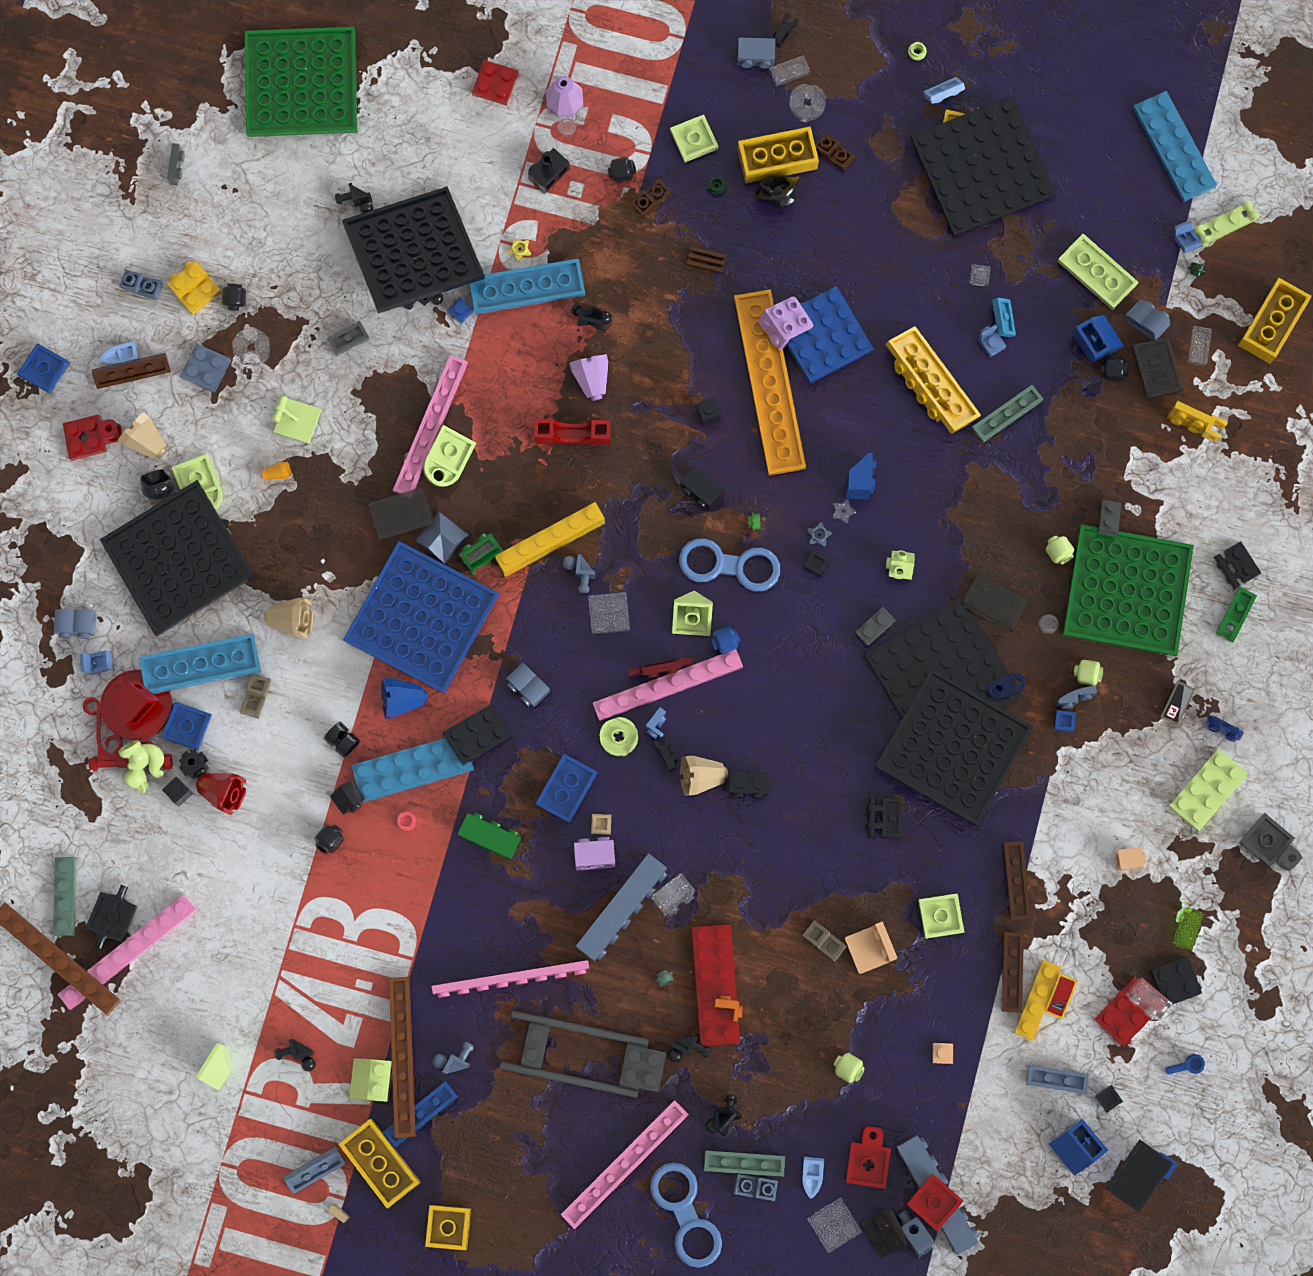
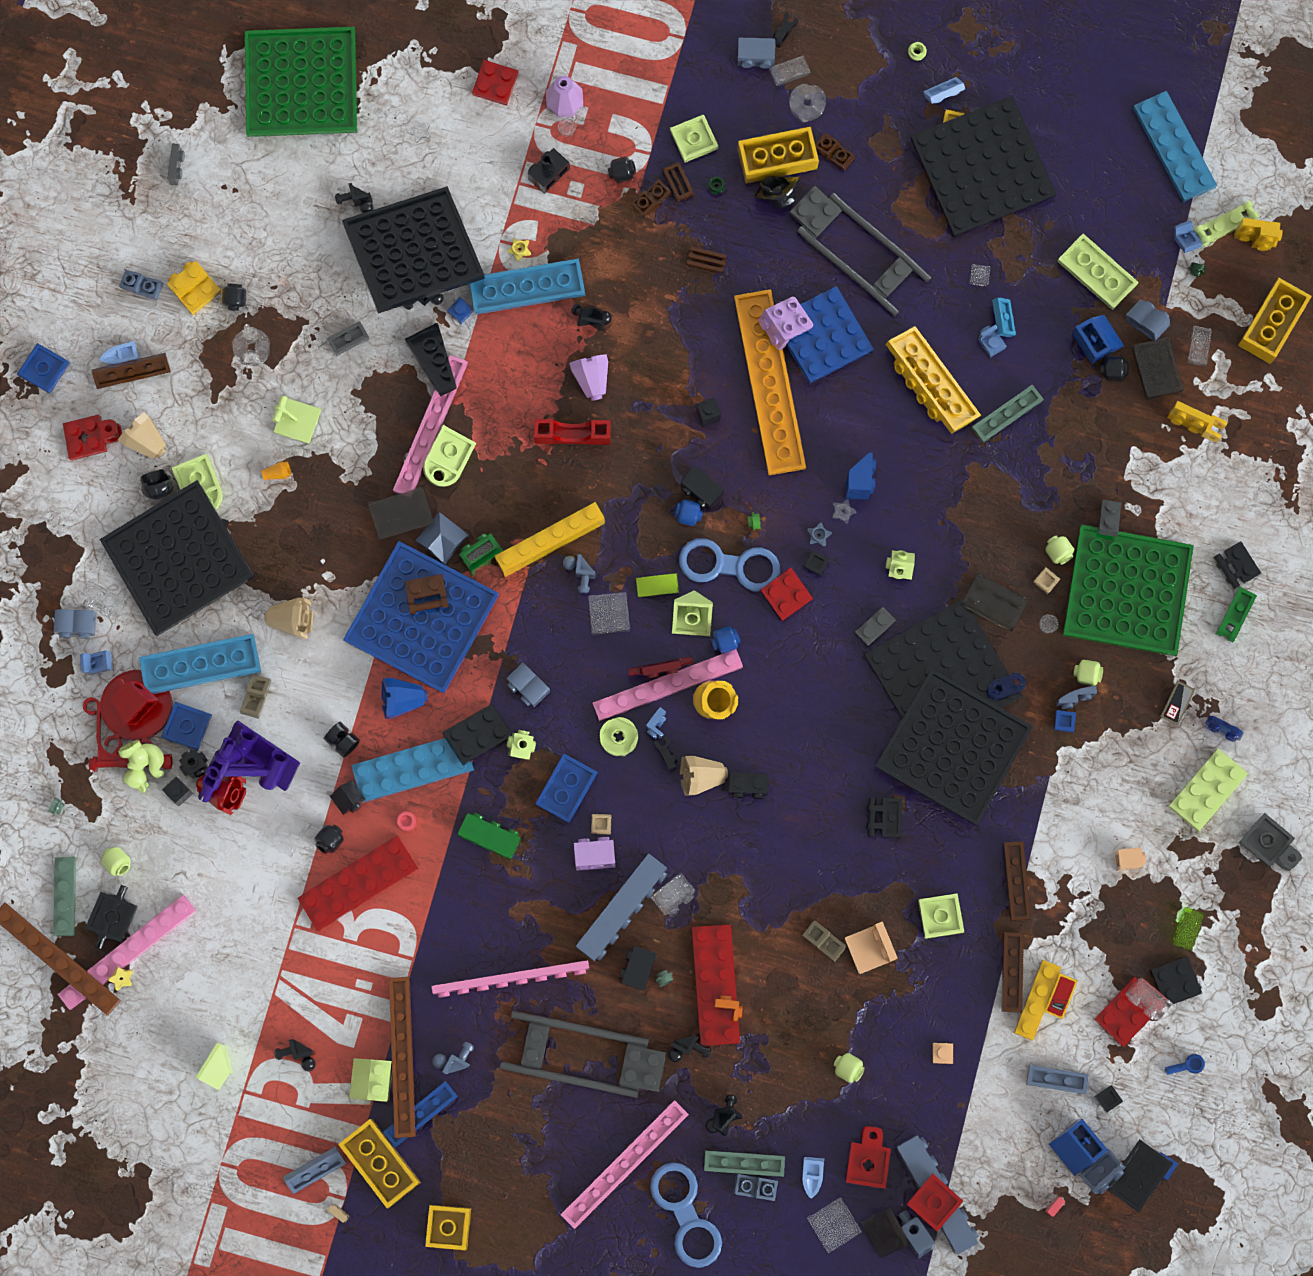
sand blue plate [180,344,231,393] -> none
none -> sand green plate [48,798,65,816]
none -> yellowish green head [101,847,131,876]
none -> light yellow plate [108,967,133,991]
none -> dark purple plate [198,720,300,802]
none -> red plate [297,835,418,931]
none -> black wing [405,322,457,397]
none -> reddish brown plate [405,574,449,615]
none -> yellowish green brick [507,730,536,760]
none -> black brick [619,946,657,992]
none -> lime slope [636,574,679,597]
none -> reddish brown tile [662,162,694,203]
none -> blue head [674,499,703,526]
none -> yellow tile [693,681,738,719]
none -> red plate [760,568,813,621]
none -> dark grey plate [789,186,931,317]
none -> tan tile [1033,567,1060,595]
none -> coral tile [1044,1196,1065,1217]
none -> sand blue bracket [1079,1149,1126,1194]
none -> yellow plate [1234,218,1283,251]

